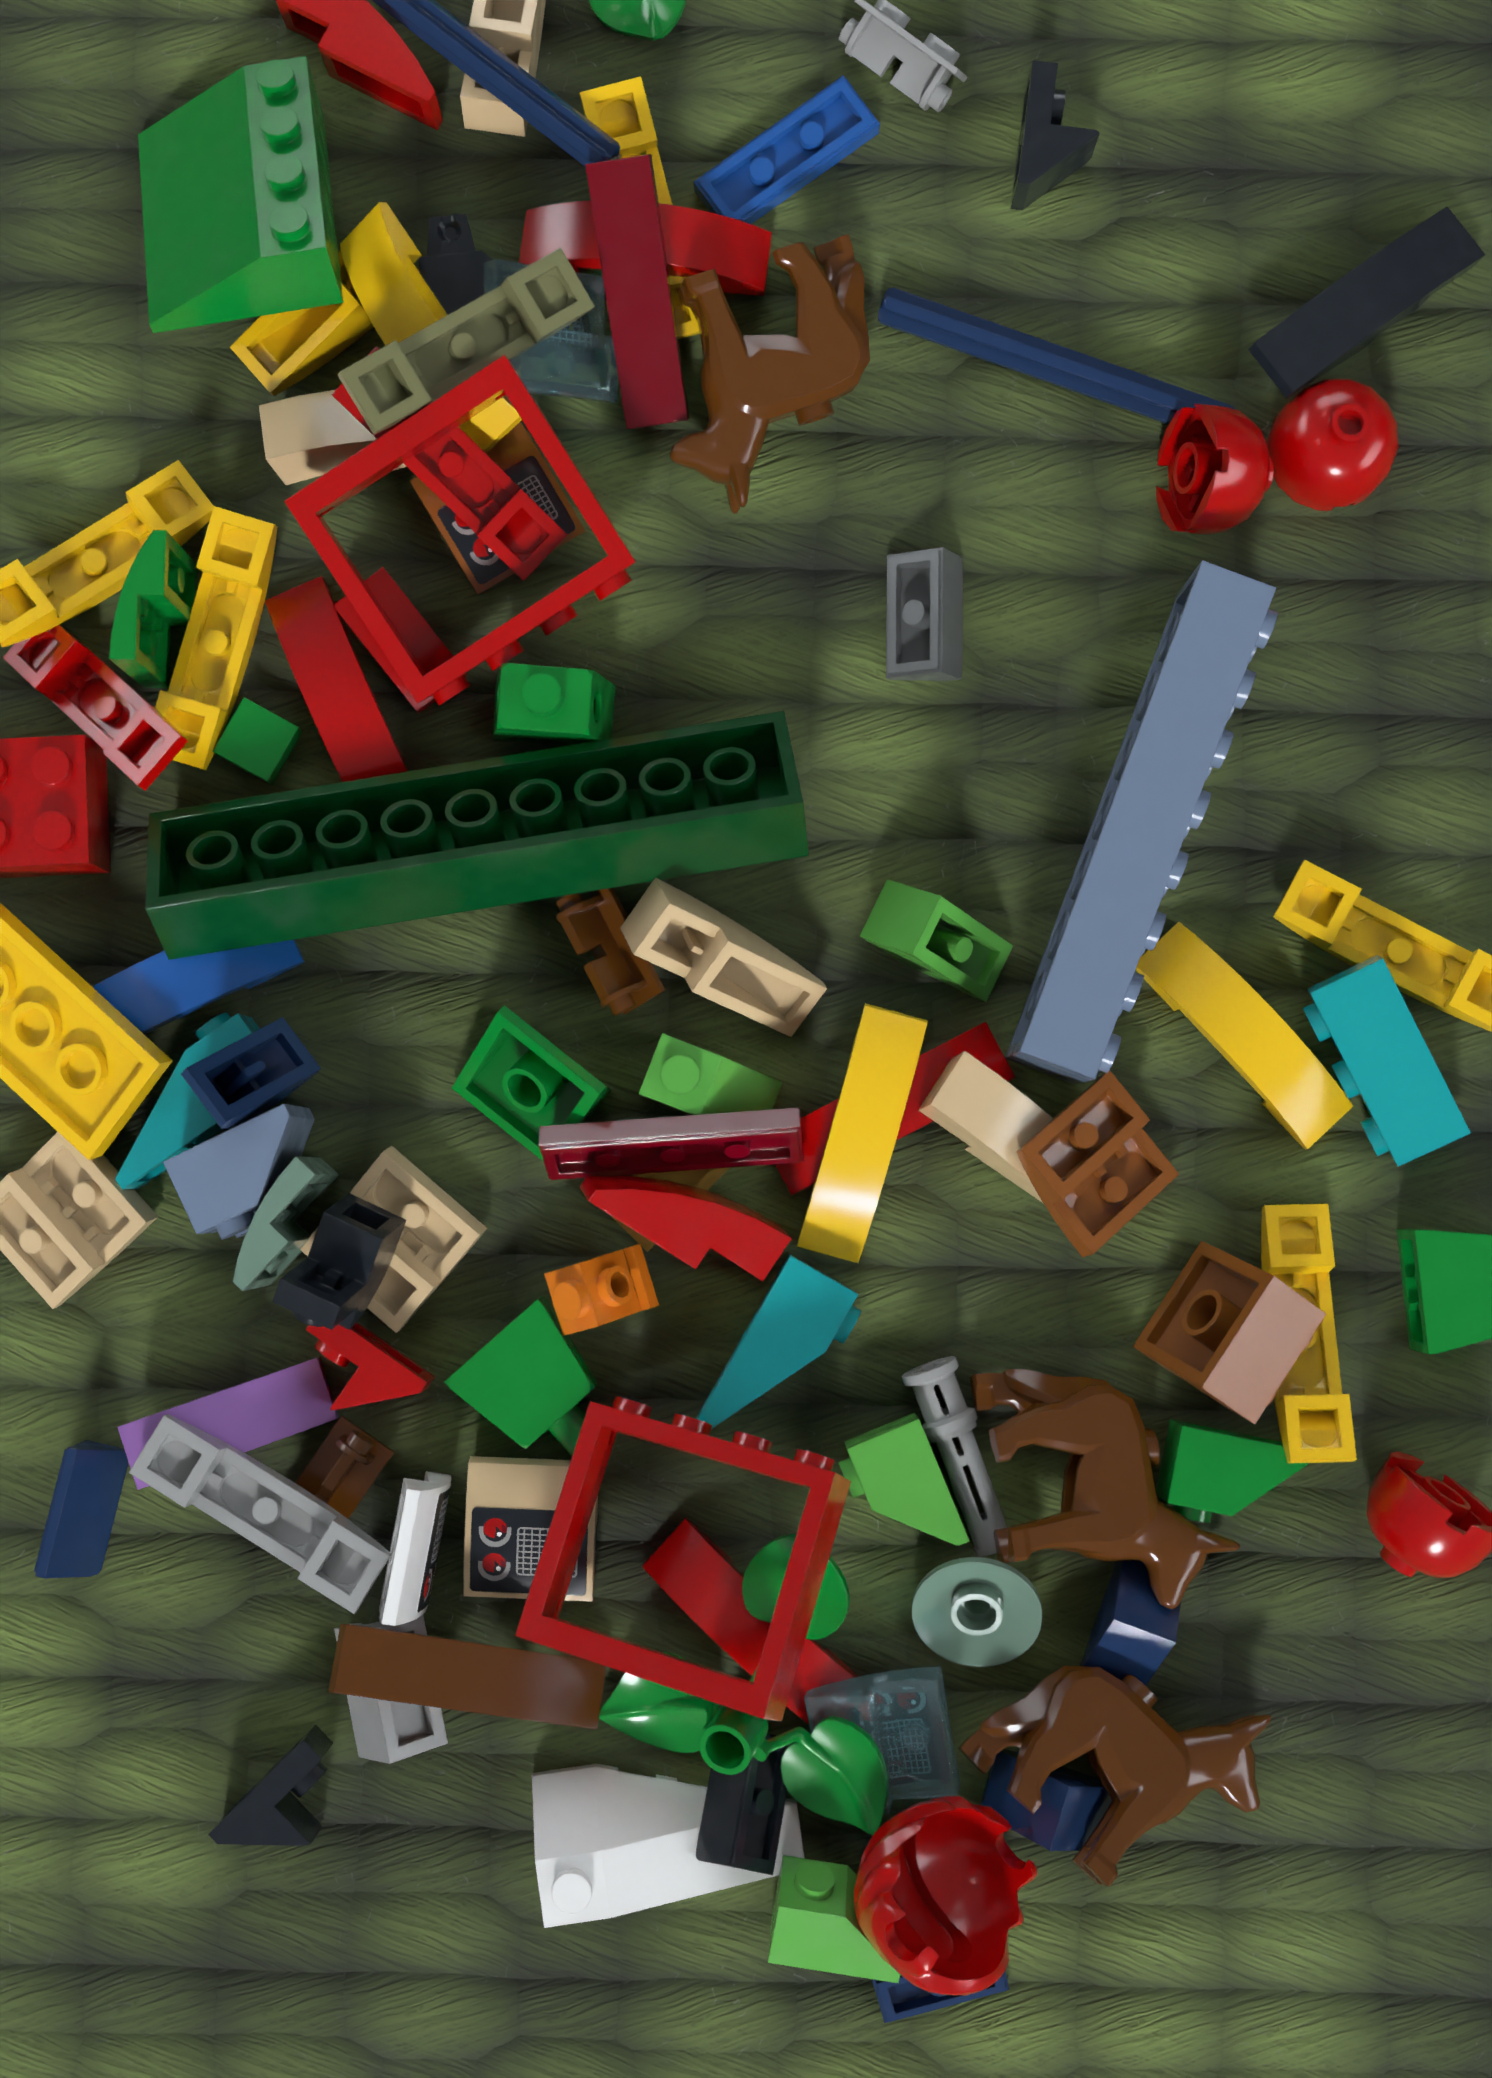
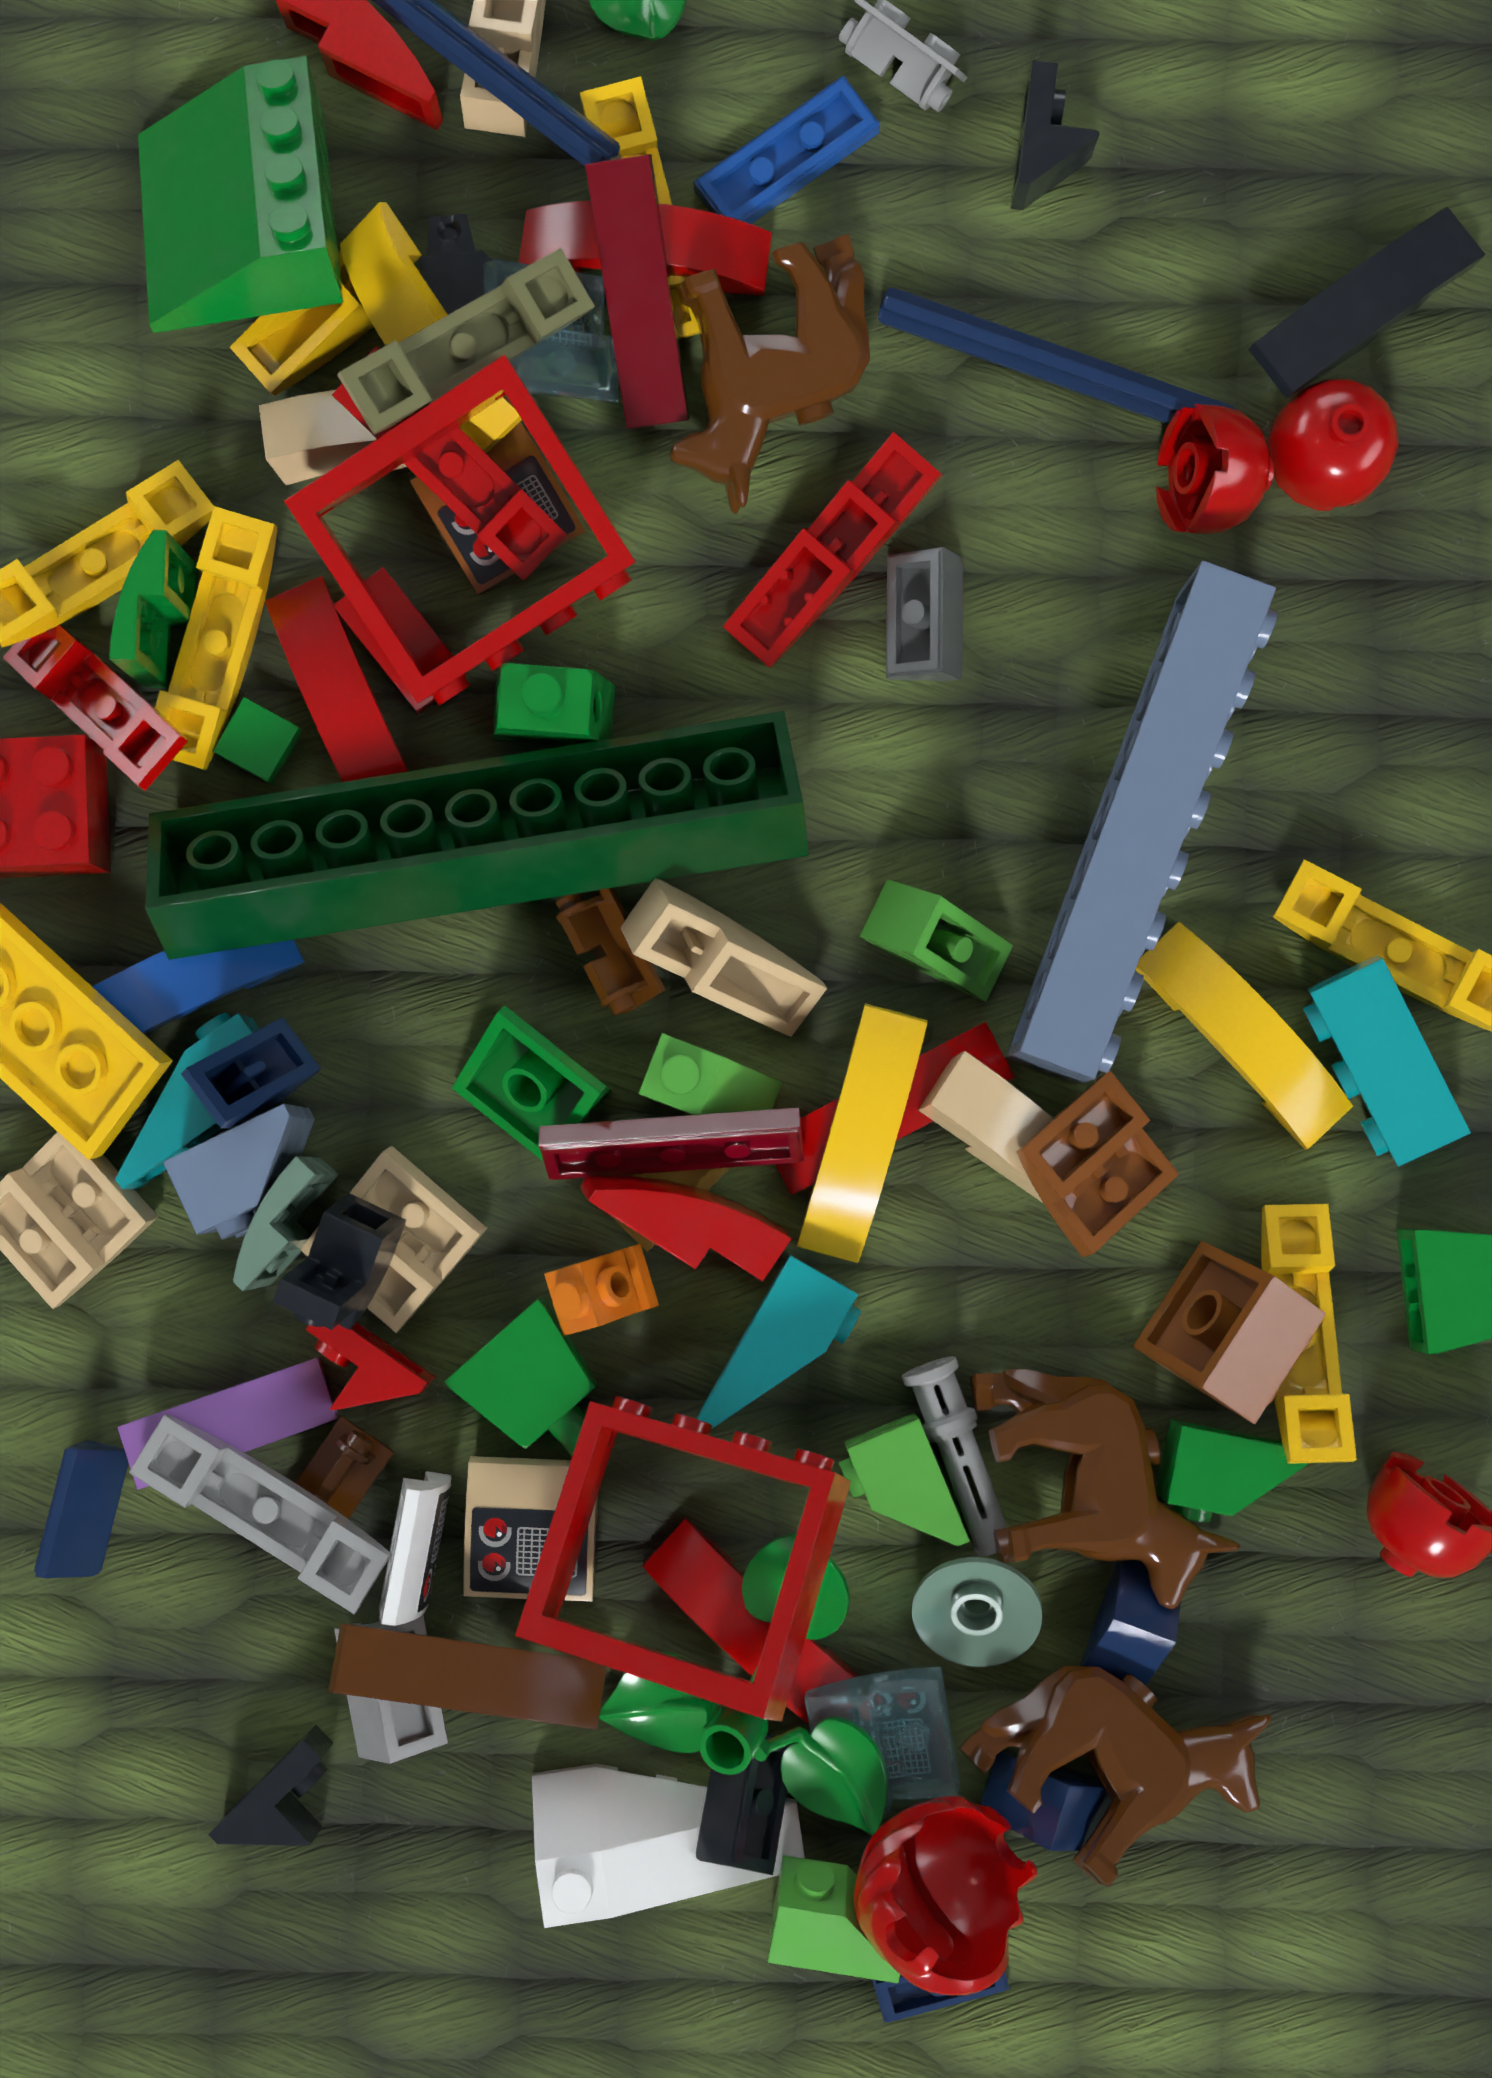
none -> red slope [723,432,943,668]

